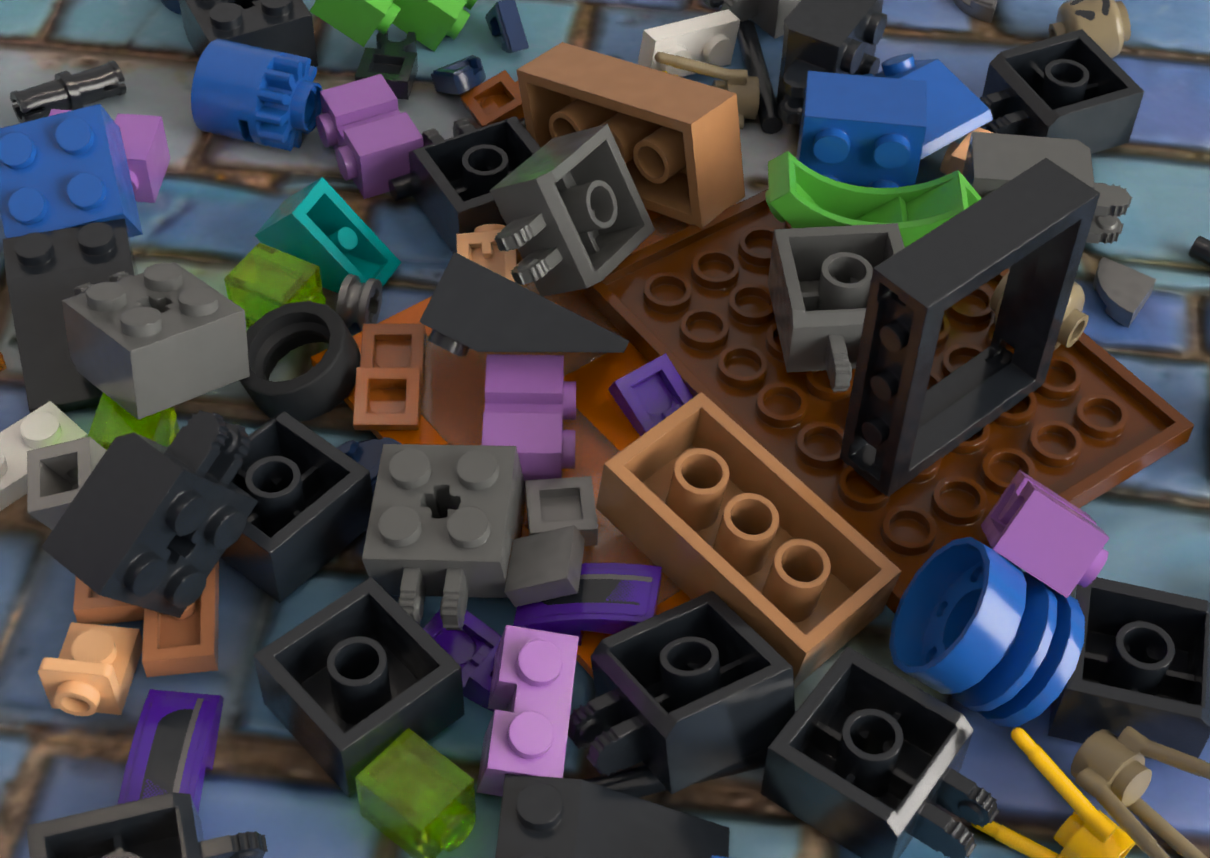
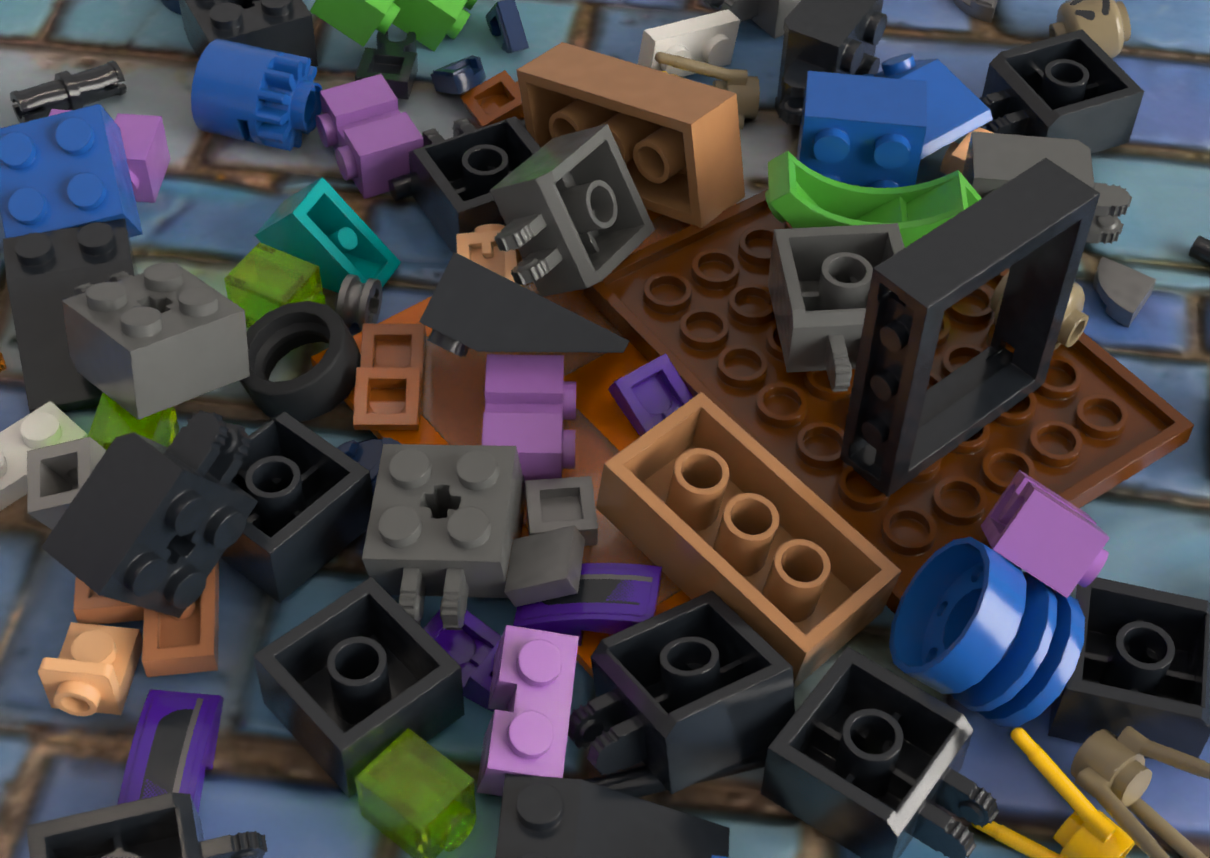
black bar [737,20,783,134] -> none

